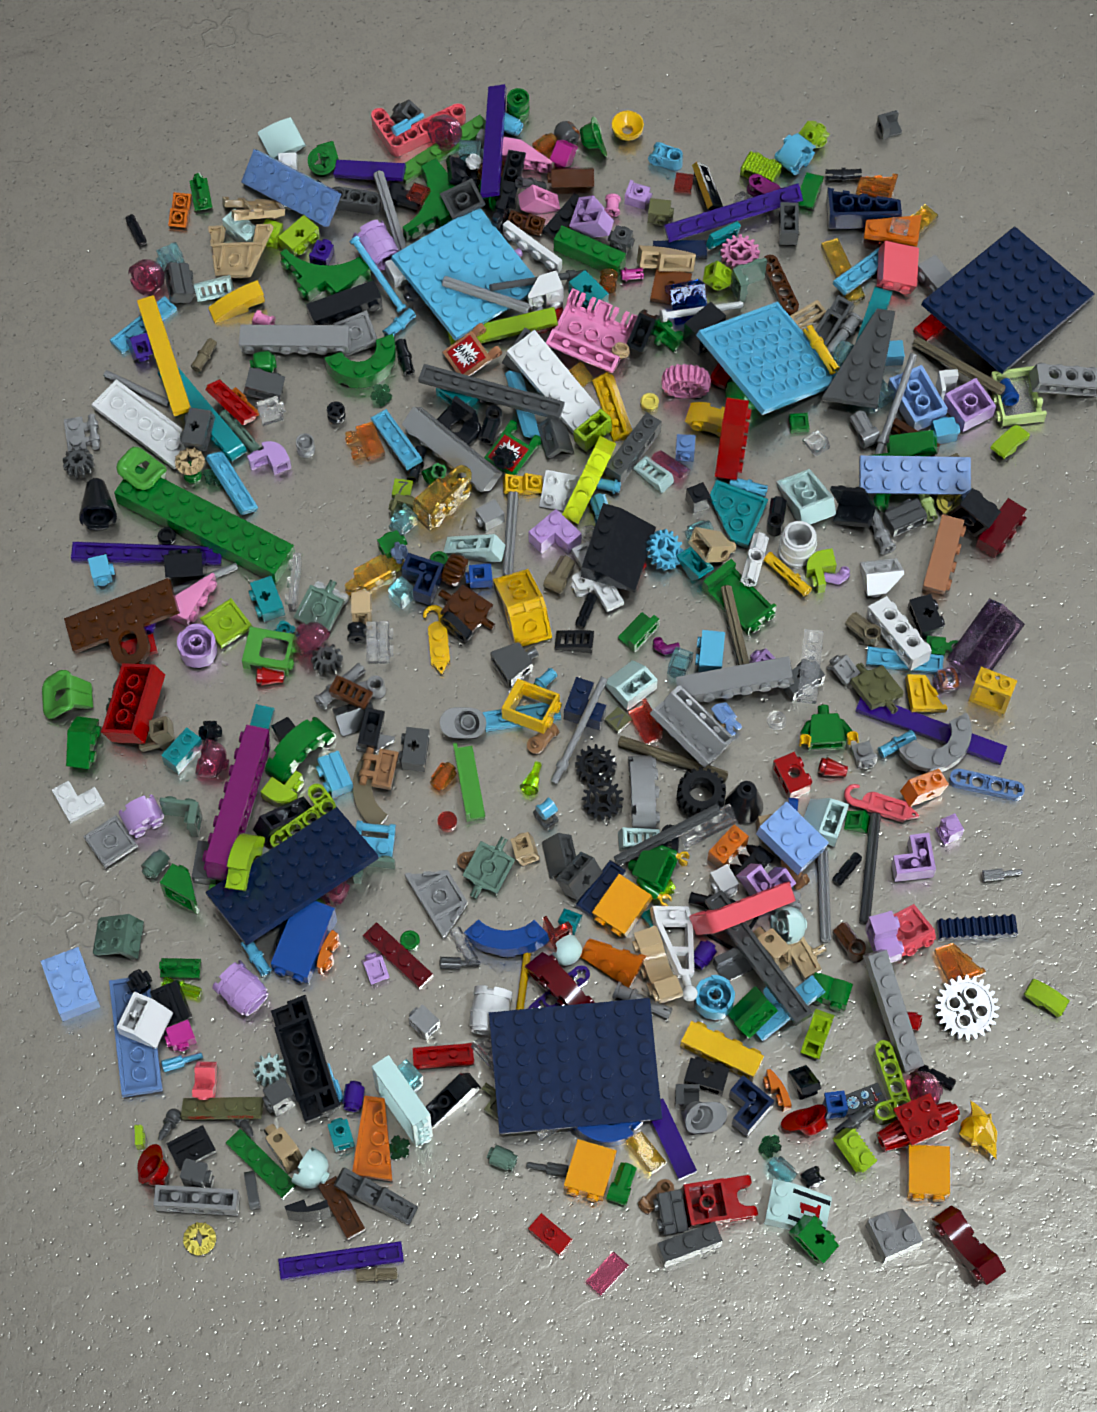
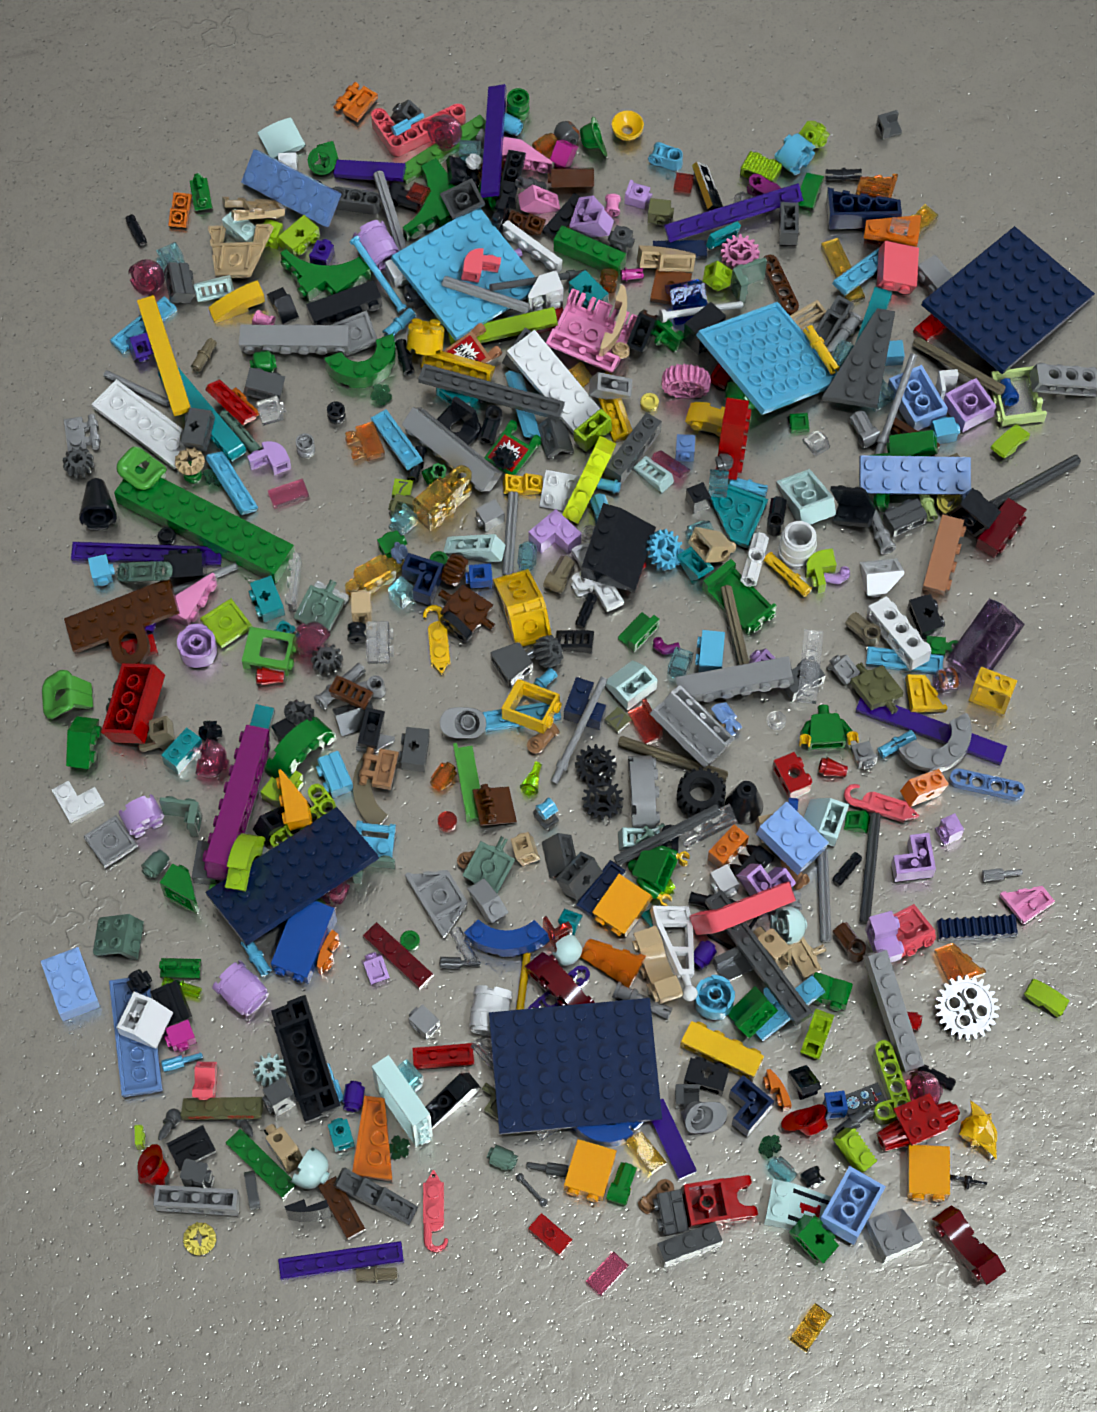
none -> sand green plate [116,561,172,582]
none -> black slope [267,287,299,325]
none -> clear pink tile [268,478,309,509]
none -> light orange slope [276,769,312,830]
none -> dark grey gear [284,699,314,725]
none -> orange plate [333,82,378,122]
none -> yellow brick [406,318,445,355]
none -> yellow slope [421,350,495,382]
none -> coral plate [423,1170,448,1252]
none -> coral brick [461,248,501,283]
none -> light grey slope [467,878,509,923]
none -> reddish brown hinge [472,784,517,826]
none -> dark grey hinge [516,1173,548,1207]
none -> clear light blue brick [517,541,538,571]
none -> dark grey gear [533,635,563,668]
none -> light grey slope [589,372,632,399]
none -> tan slope [599,285,627,357]
none -> sand green piece [635,823,665,844]
none -> clear light blue brick [708,469,729,498]
none -> dark grey plate [715,453,733,472]
none -> clear yellow slope [790,1303,832,1352]
none -> light blue brick [820,1166,886,1245]
none -> black piece [950,1175,988,1189]
none -> dark grey axle [990,455,1081,509]
none -> bright pink wing [999,886,1055,925]

